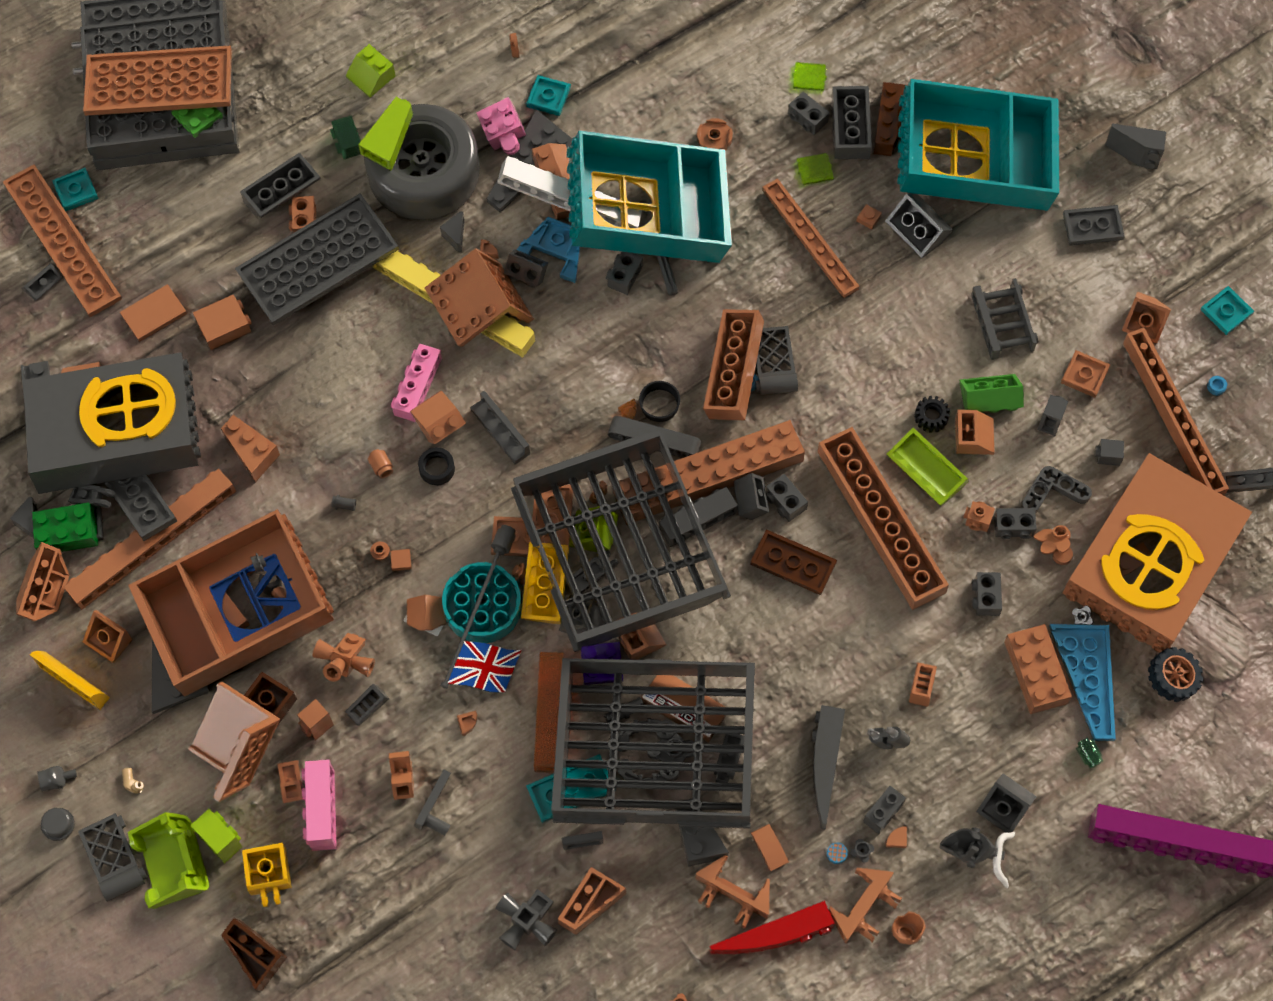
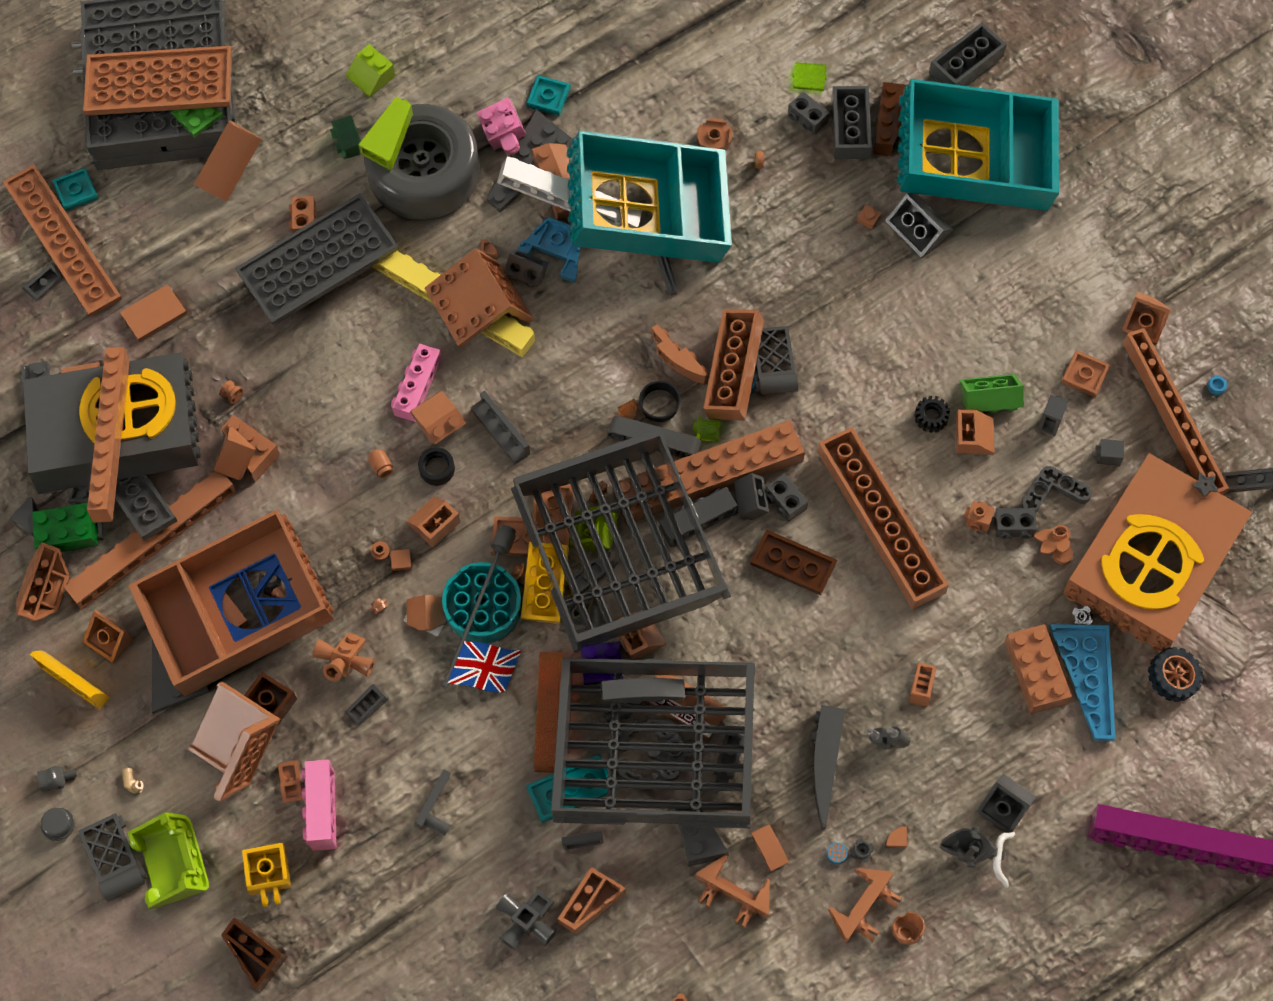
lime brick [190,809,243,864] -> none
nougat brick [193,294,252,350] -> none
dark grey slope [240,152,321,218] -> none
dark grey plate [251,553,267,572] -> none
nougat brick [297,699,334,741] -> none
dark grey pin [331,494,357,511] -> none
nougat brick [389,751,414,800] -> none
dark grey slope [440,211,465,252] -> none
nougat tile [457,711,477,736] -> none
nougat tile [509,33,519,58] -> none
dark grey brick [606,252,643,295] -> none
red slope [709,901,835,954] -> none
nougat plate [762,178,859,298] -> none
clear neon green piece [796,153,834,185] -> none
dark grey brick [863,786,906,834] -> none
lime slope [886,428,969,506] -> none
dark grey fence [971,278,1038,360] -> none
dark grey brick [972,572,1002,616] -> none
dark grey plate [1063,205,1125,246] -> none
clear green brick [1076,737,1104,769] -> none
dark grey slope [1105,123,1166,169] -> none
teal plate [1200,286,1254,335] -> none
none -> nougat brick [87,347,130,523]
none -> nougat slope [194,120,262,201]
none -> nougat slope [213,427,256,480]
none -> nougat wheel [219,380,243,404]
none -> nougat plate [370,598,388,615]
none -> nougat slope [406,496,460,548]
none -> dark grey slope [601,678,685,704]
none -> nougat slope [651,324,708,384]
none -> clear neon green bracket [693,415,721,442]
none -> nougat tile [754,151,764,169]
none -> dark grey brick [929,22,1007,86]
none -> dark grey plate [1192,473,1218,497]

